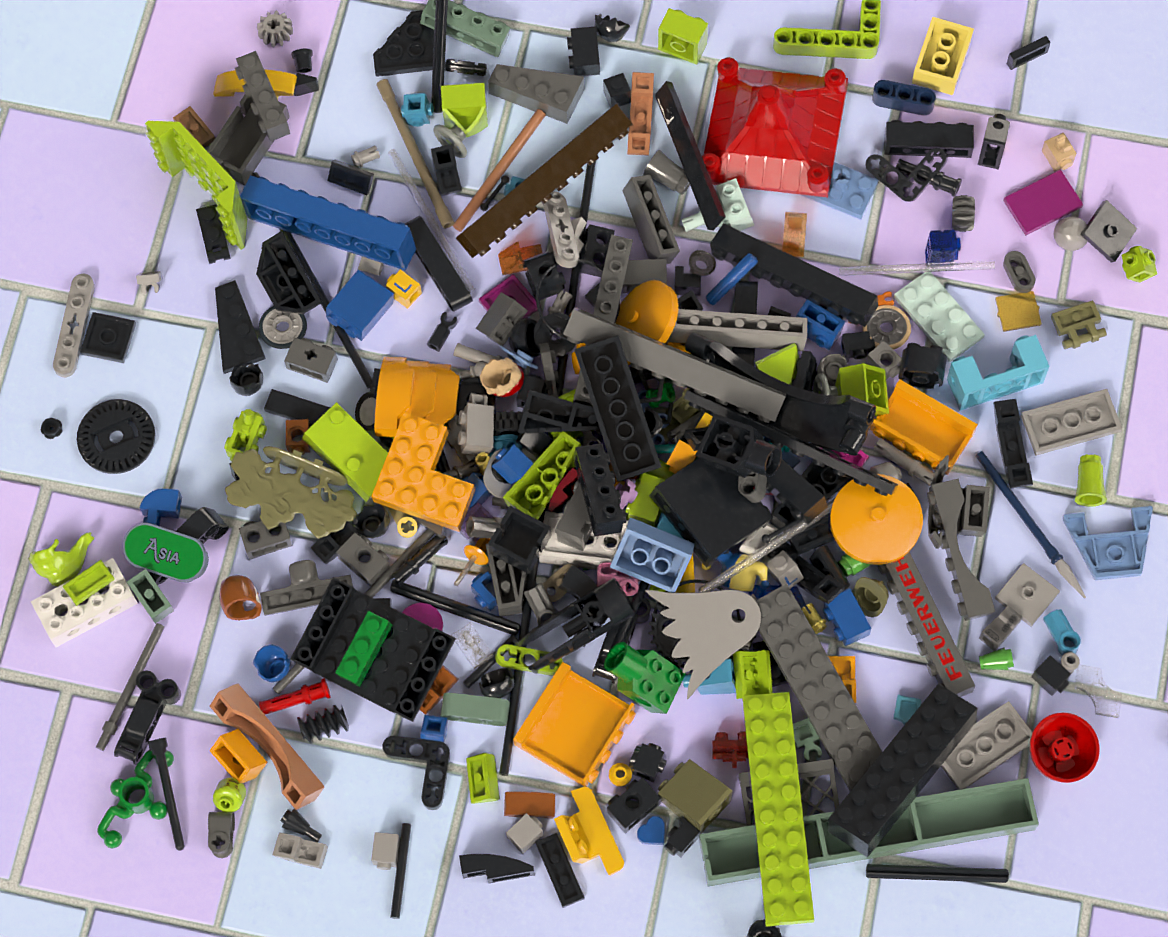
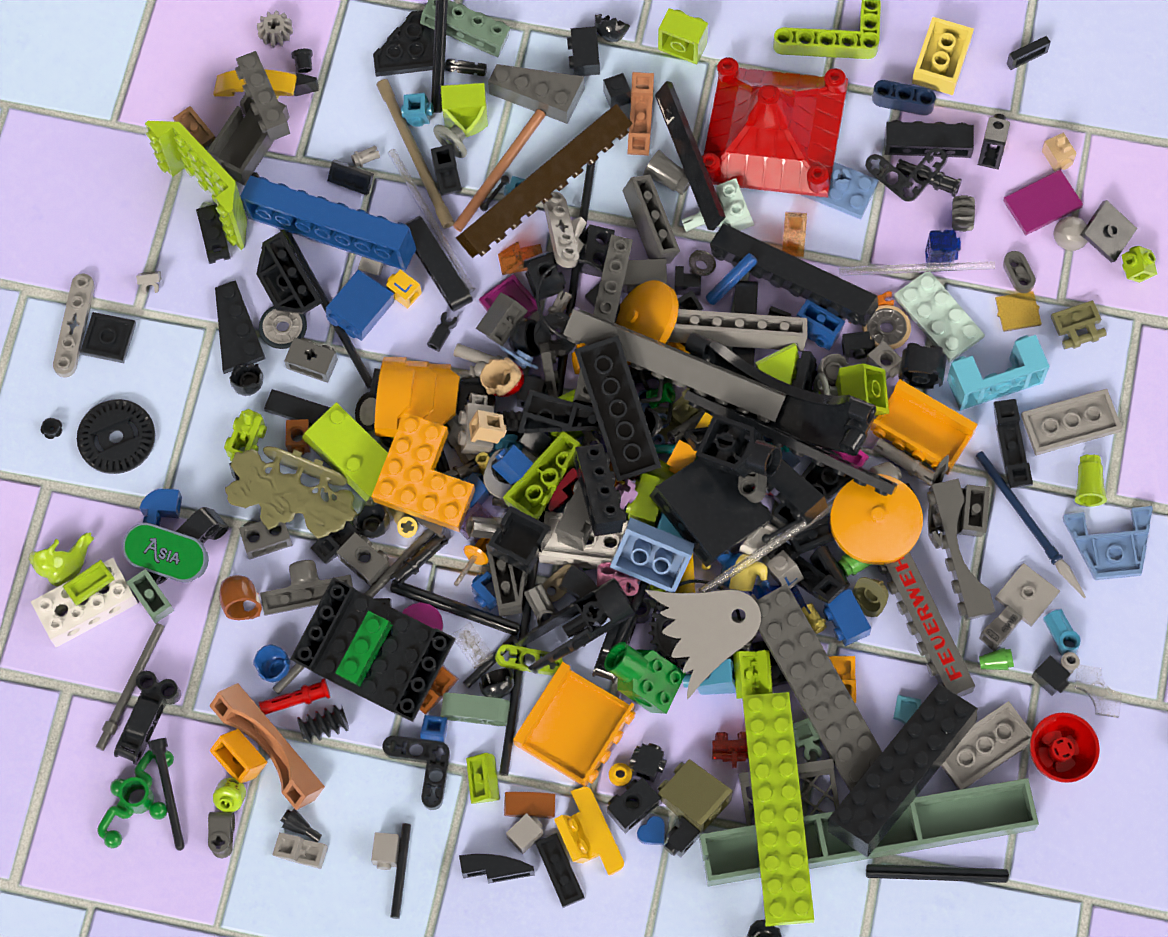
none -> tan brick [469,410,506,444]

